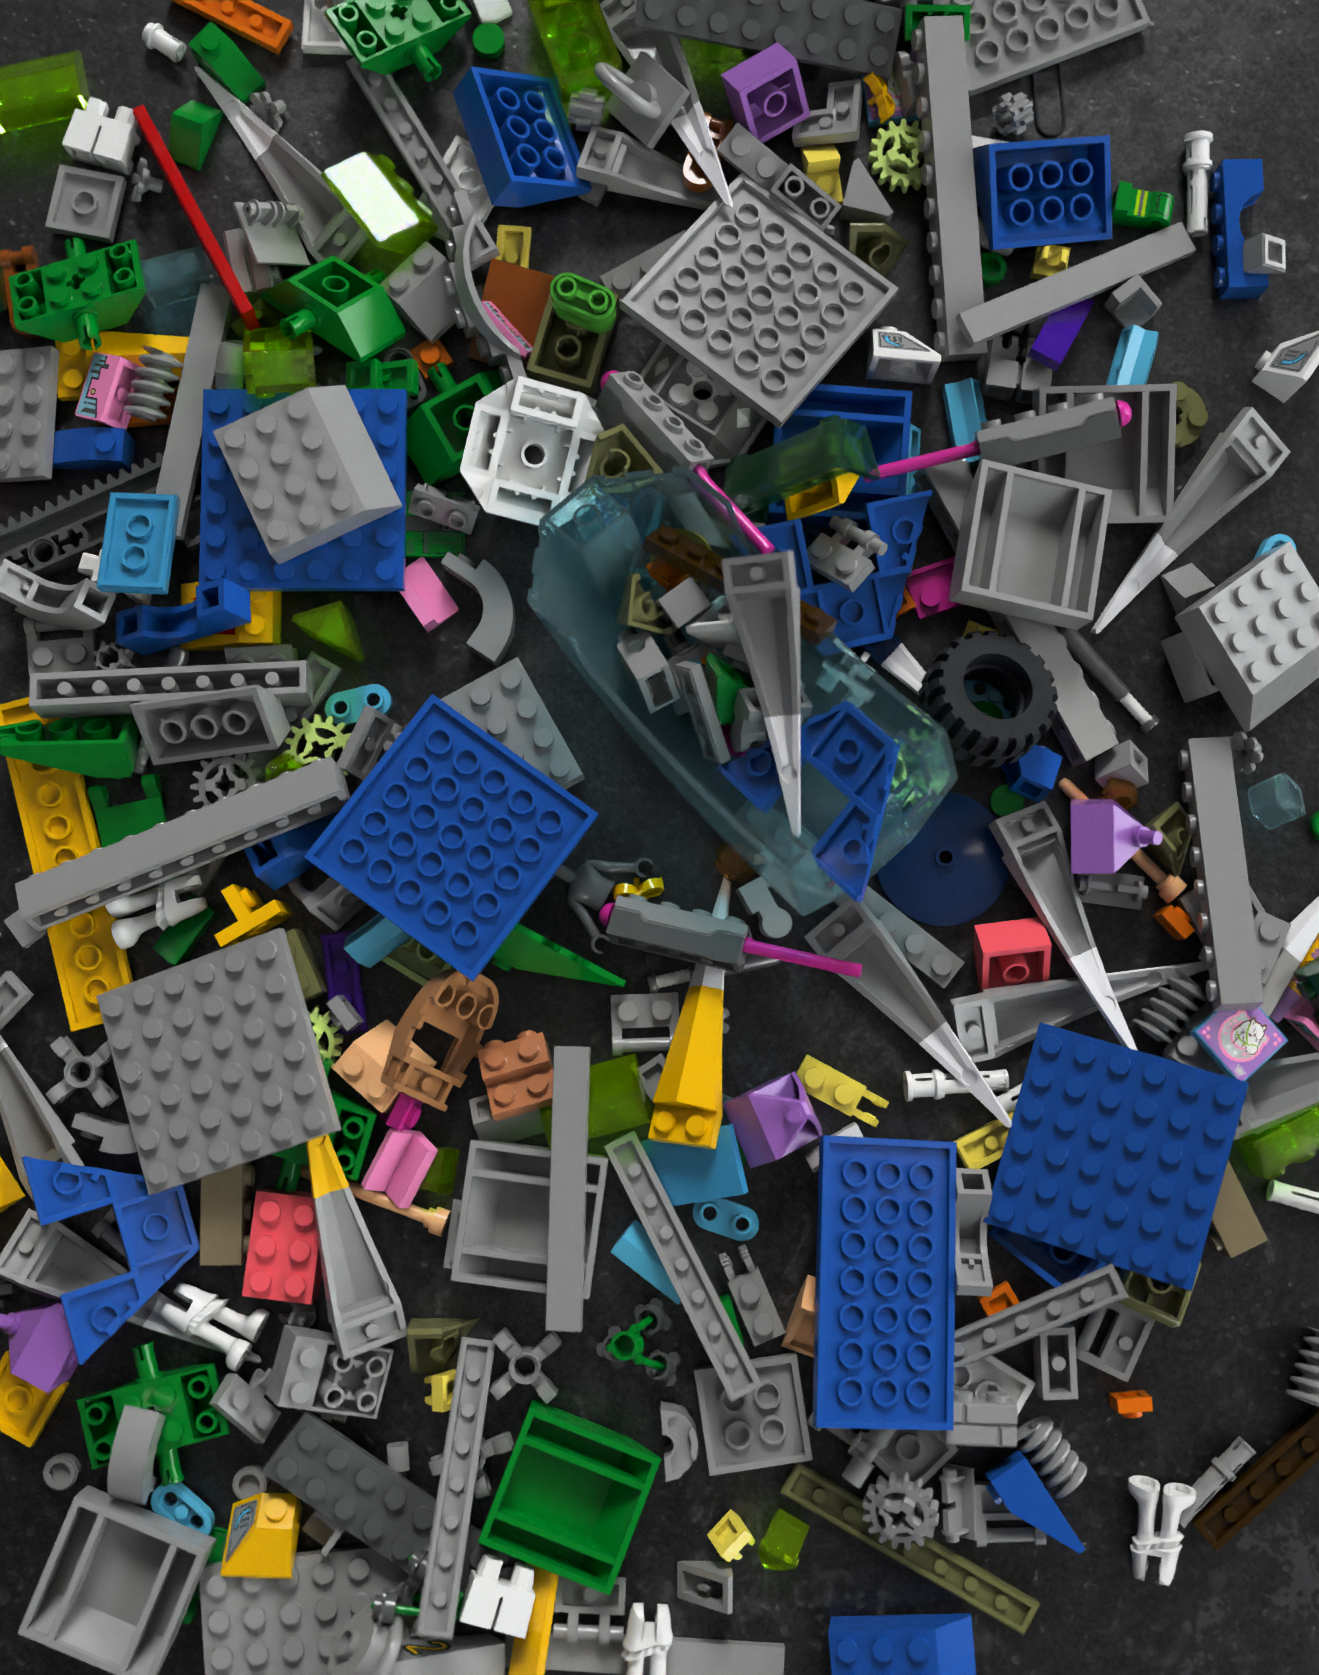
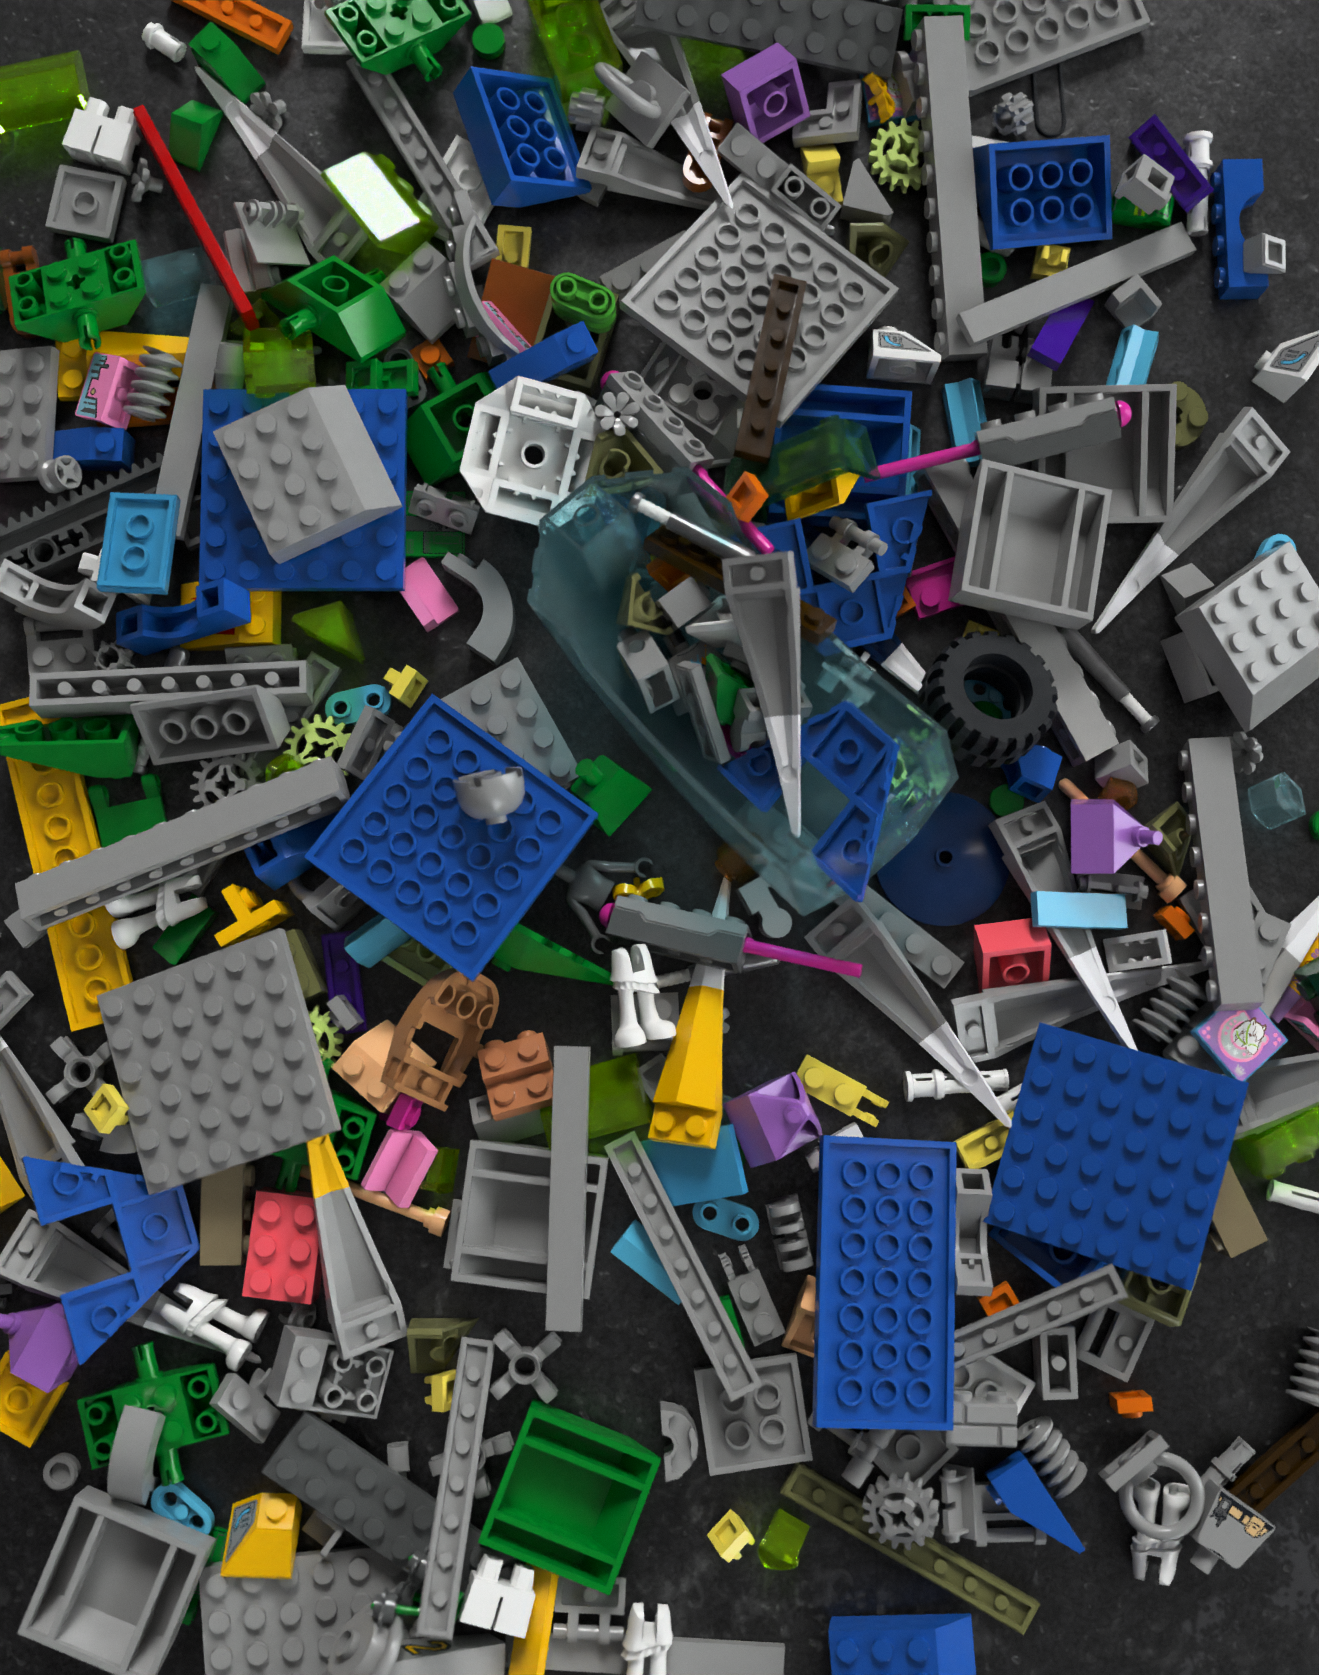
light grey tile [232,1464,269,1500] -> none
dark grey plant [596,1297,681,1387] -> none
light grey slope [677,1561,733,1615] -> none
none -> light grey wheel [37,455,82,494]
none -> light yellow tile [83,1083,129,1134]
none -> light yellow tile [383,665,428,709]
none -> light grey cylinder [452,767,525,825]
none -> blue slope [487,321,599,389]
none -> green torso [571,755,652,837]
none -> light grey plant [595,392,640,437]
none -> white piece [610,943,677,1048]
none -> flat silver piece [628,492,756,559]
none -> orange plate [725,471,768,523]
none -> dark brown plate [733,273,807,465]
none -> light grey legs [764,1193,813,1272]
none -> medium azure tile [1030,891,1128,930]
none -> light grey tile [1098,1430,1205,1541]
none -> white slope [1103,929,1172,973]
none -> light grey brick [1114,154,1175,215]
none -> dark purple tile [1128,114,1214,213]
none -> light grey torso [1189,1478,1276,1574]

